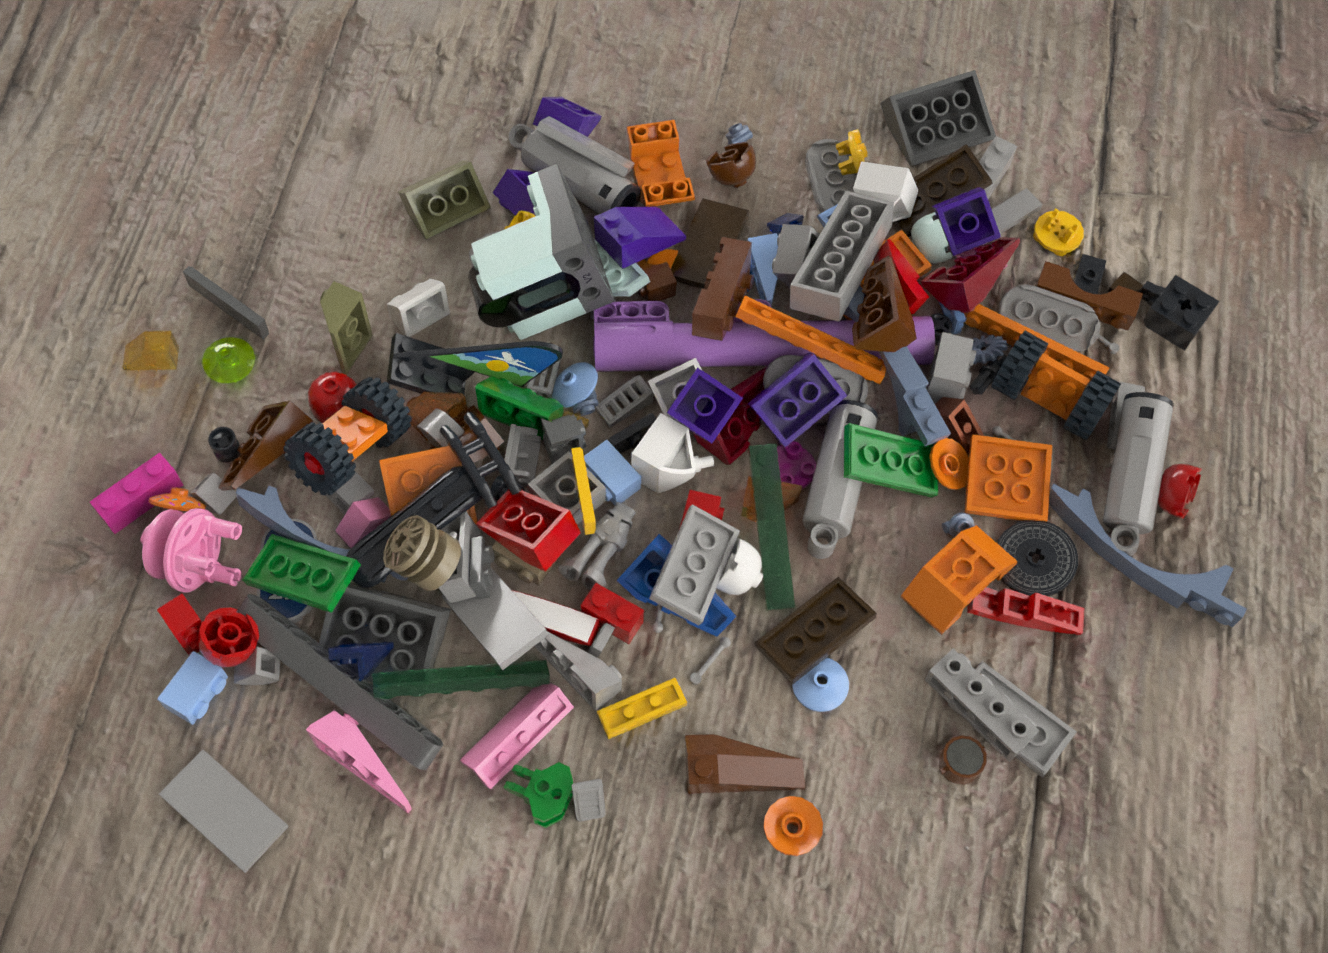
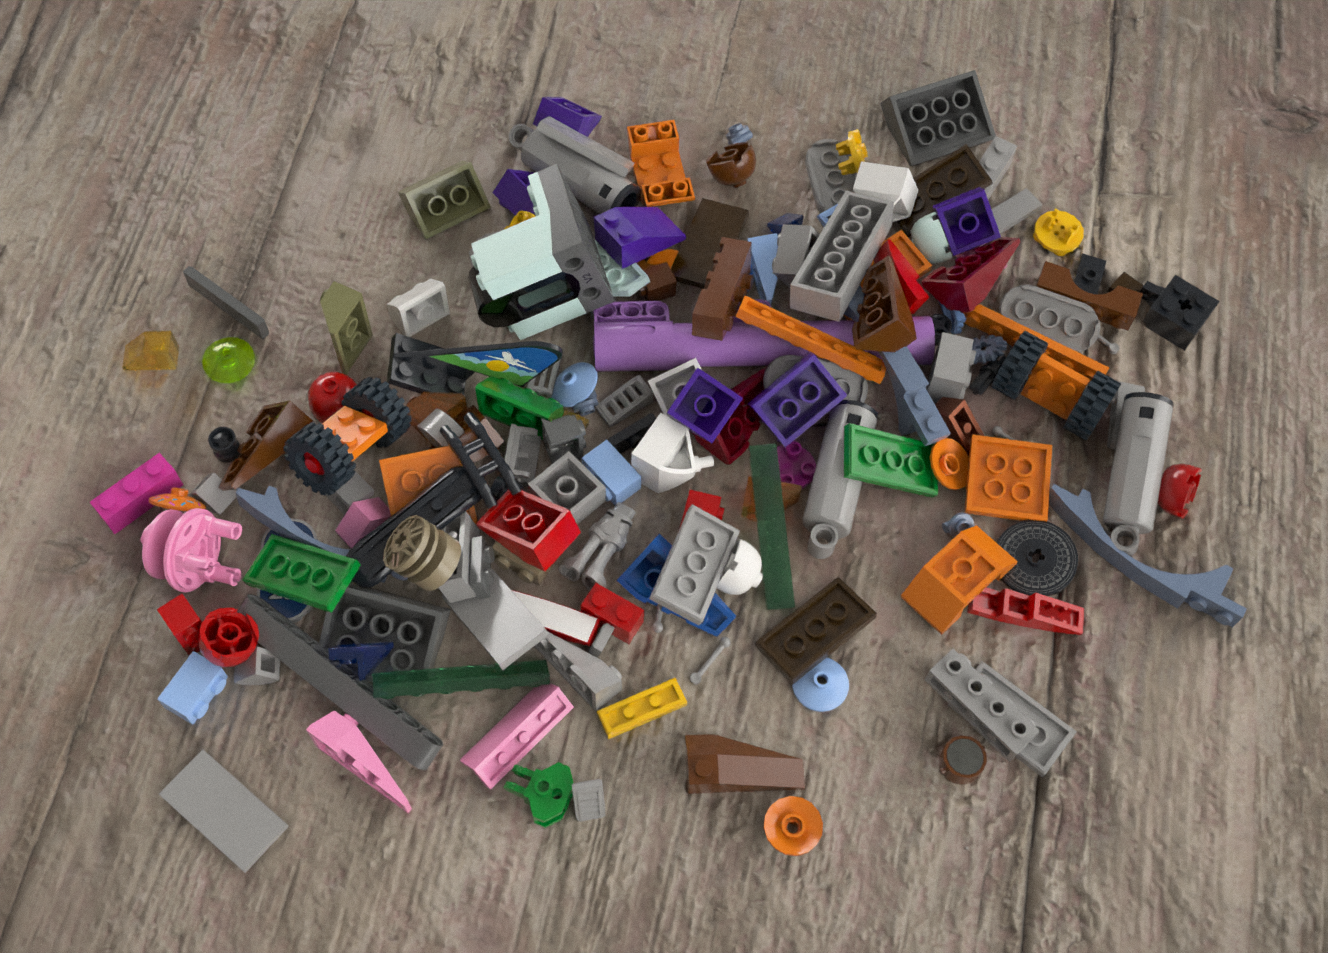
yellow tile [571,447,596,535] -> none

